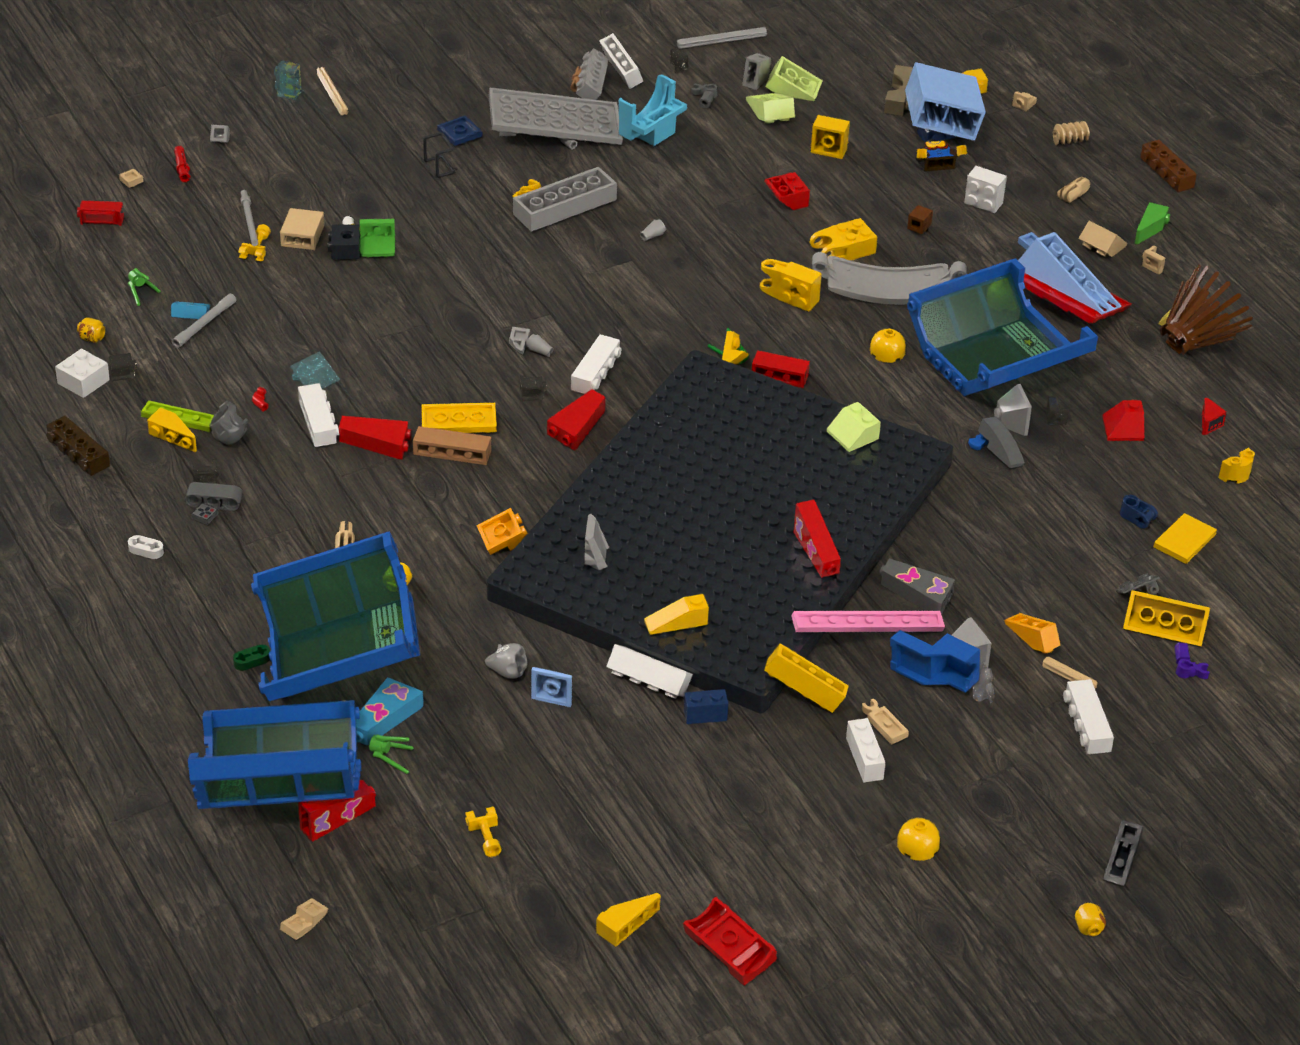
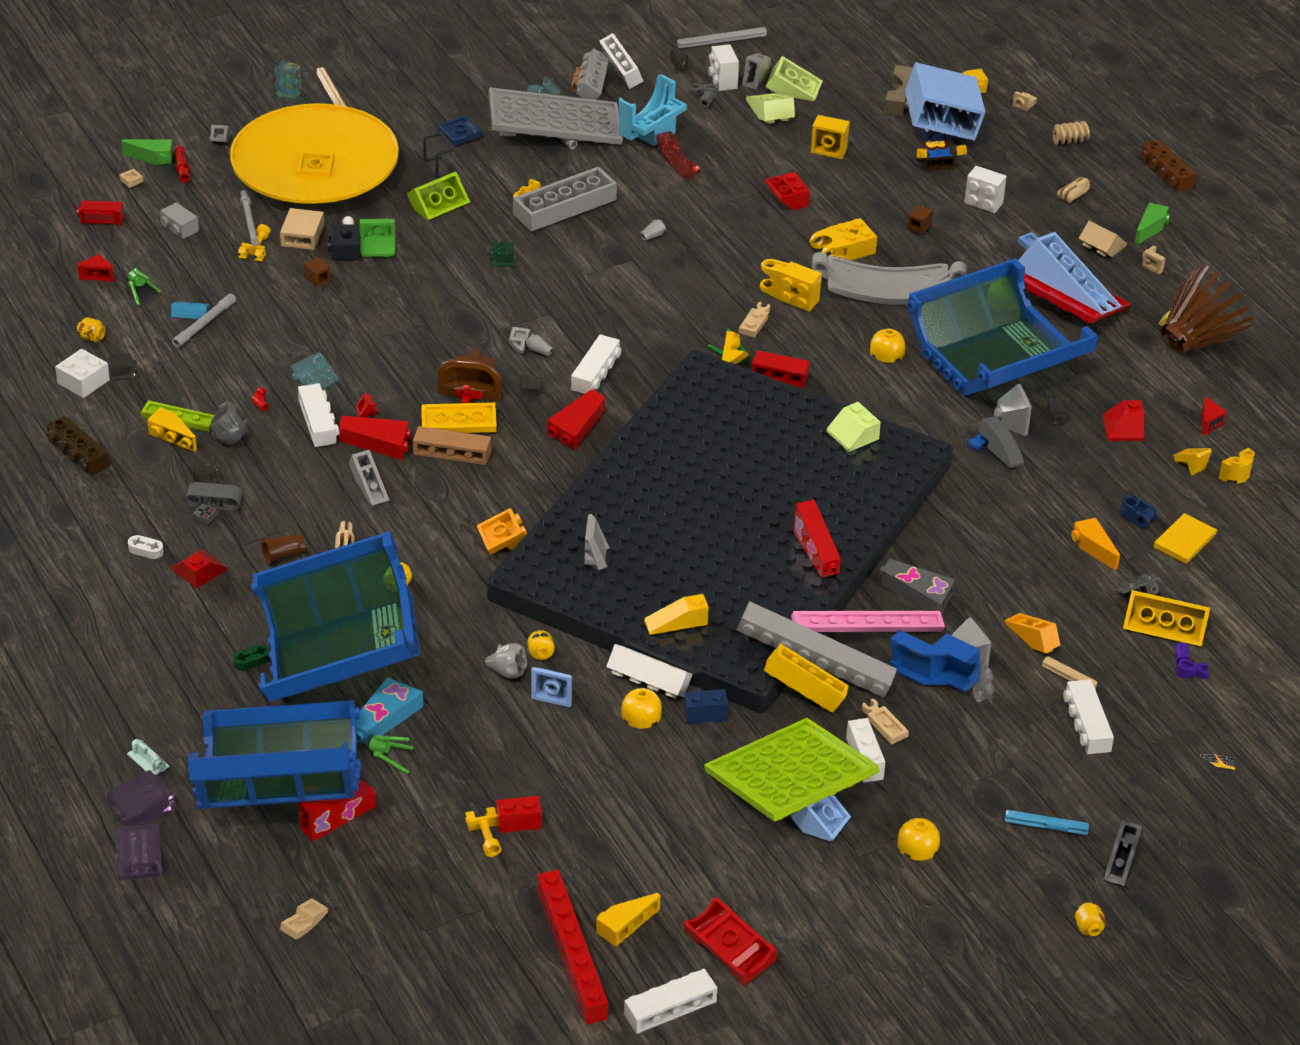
none -> red slope [77,254,114,282]
none -> clear purple brick [107,770,176,832]
none -> clear purple brick [116,823,163,880]
none -> bright green slope [122,139,173,165]
none -> light aqua hinge [127,739,169,778]
none -> light grey brick [160,202,199,239]
none -> red slope [172,549,227,589]
none -> yellow dish [230,104,398,204]
none -> reddish brown plant [261,534,306,564]
none -> reddish brown brick [303,257,331,287]
none -> light grey slope [349,450,389,507]
none -> red tile [356,393,379,418]
none -> lime slope [407,172,470,221]
none -> reddish brown piece [437,348,502,403]
none -> clear green brick [489,242,514,267]
none -> red brick [496,796,541,833]
none -> clear light blue slope [527,76,560,96]
none -> yellow head [527,630,555,660]
none -> red brick [537,870,608,1025]
none -> yellow cylinder [621,688,662,729]
none -> white brick [624,969,717,1034]
none -> clear red slope [656,131,701,177]
none -> lime plate [704,718,879,822]
none -> white brick [708,44,739,91]
none -> light grey brick [737,601,897,697]
none -> tan plate [739,302,770,338]
none -> light blue slope [790,795,851,841]
none -> dark azure axle [1005,810,1089,835]
none -> light orange slope [1072,518,1120,570]
none -> yellow slope [1174,448,1211,475]
none -> sticker [1200,753,1235,770]

